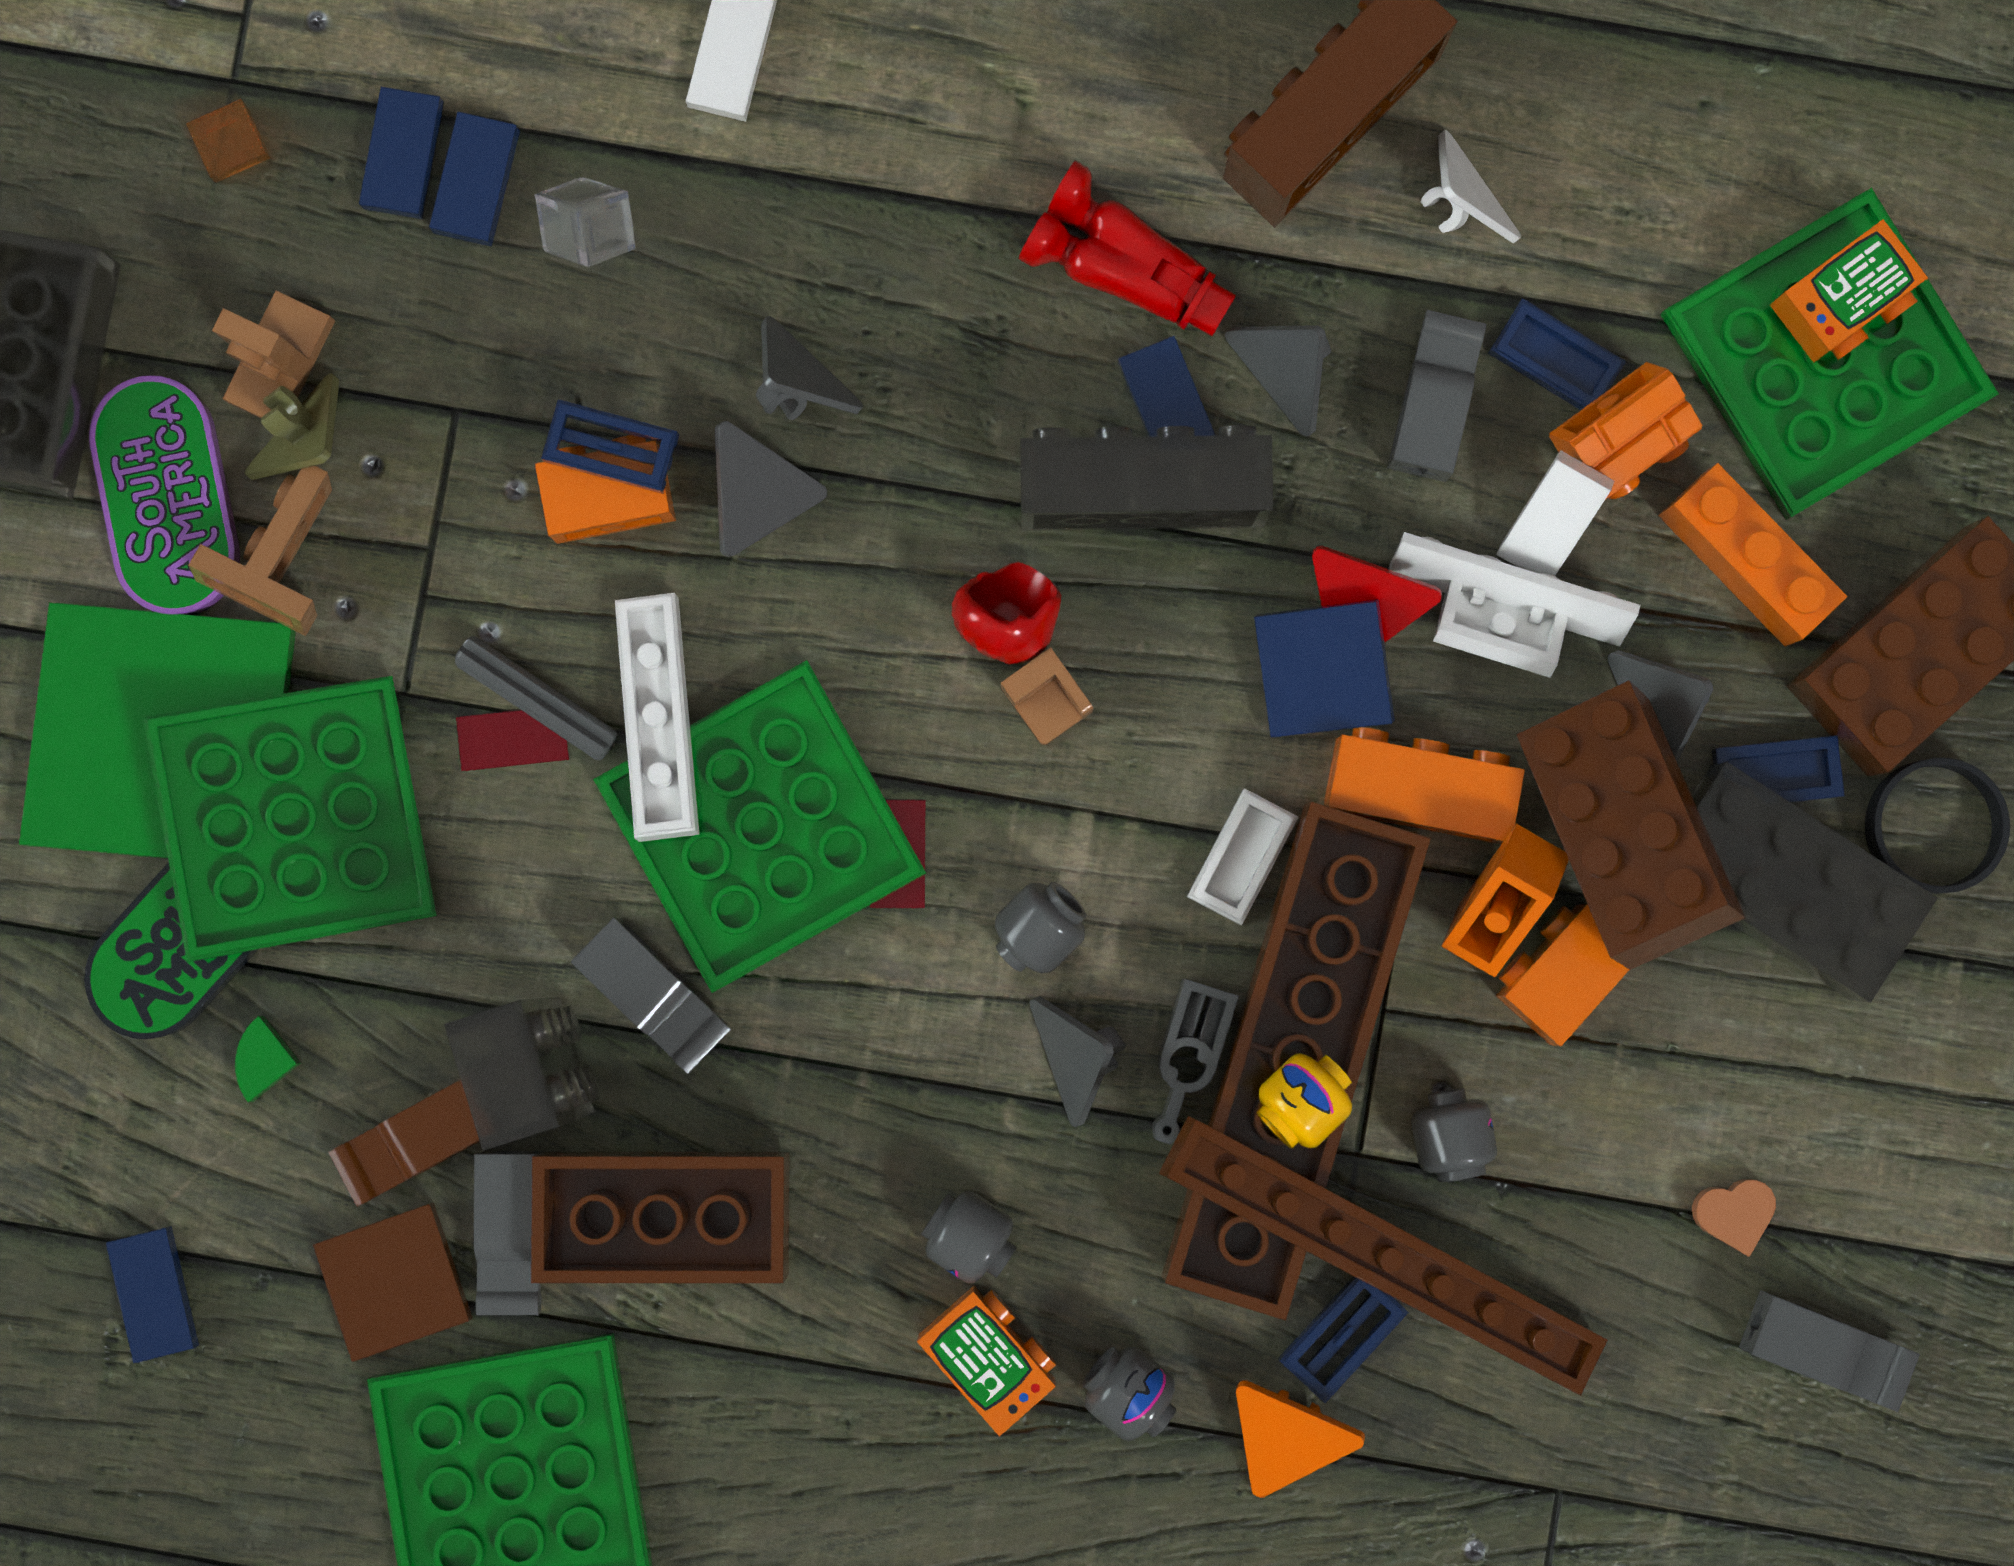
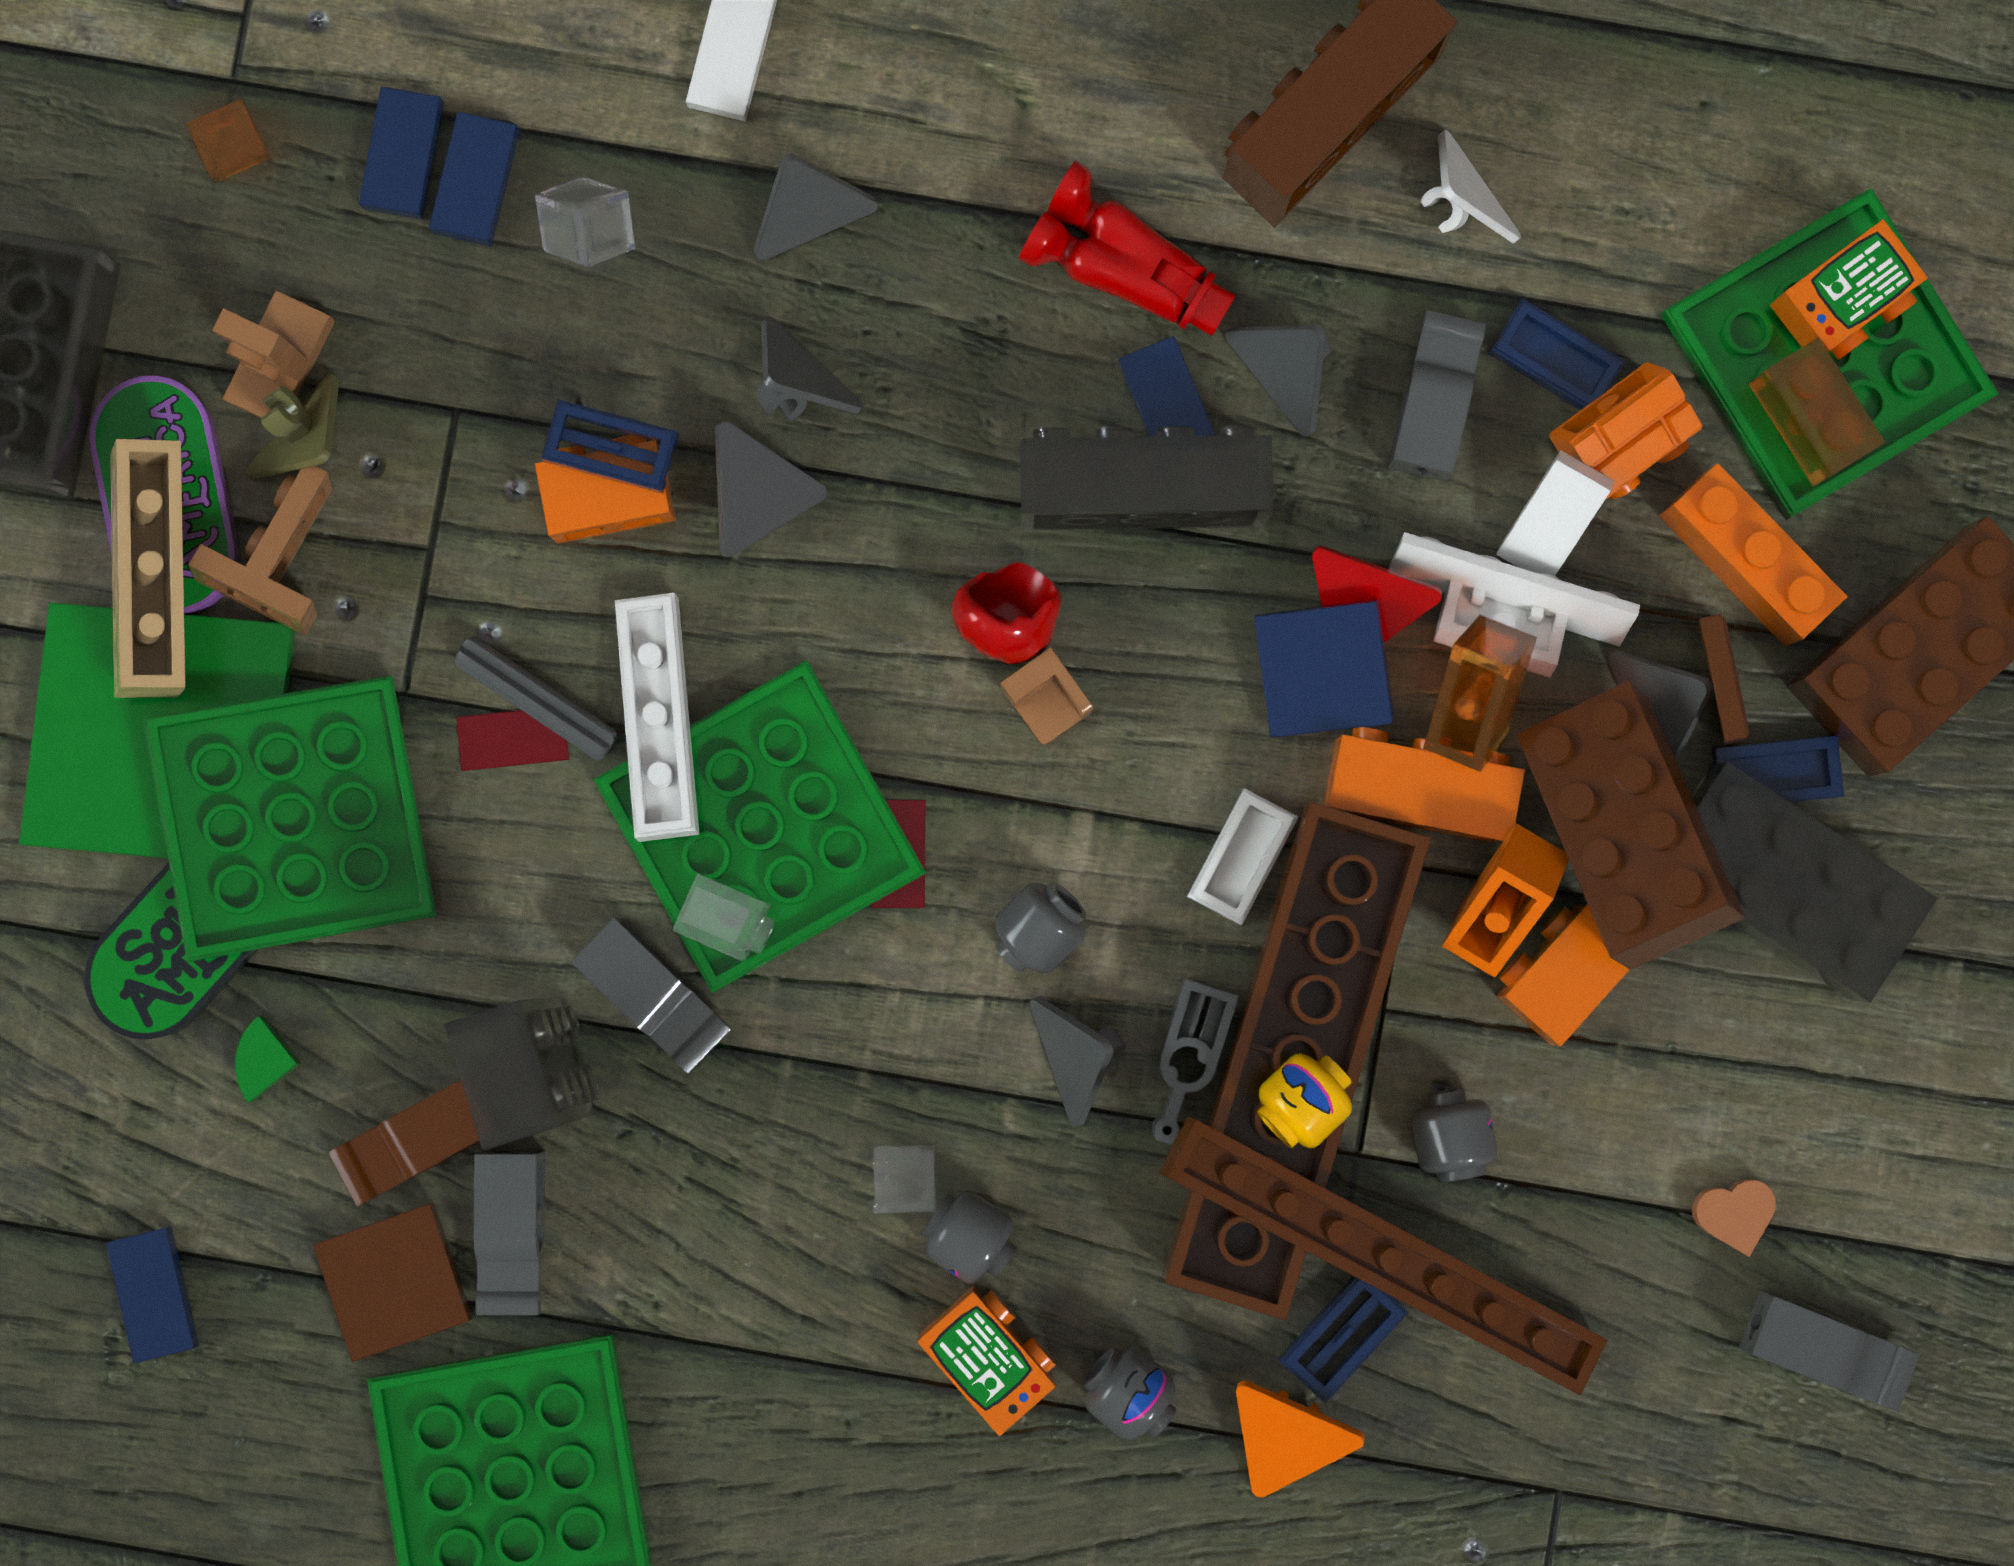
reddish brown brick [531,1152,789,1283] -> none
black tyre [1865,758,2010,894] -> none
none -> tan brick [110,439,185,698]
none -> clear brick [672,873,775,961]
none -> dark grey piece [753,153,878,261]
none -> clear panel [873,1144,937,1213]
none -> clear orange brick [1424,615,1537,772]
none -> reddish brown tile [1698,614,1750,745]
none -> clear orange brick [1748,337,1885,486]

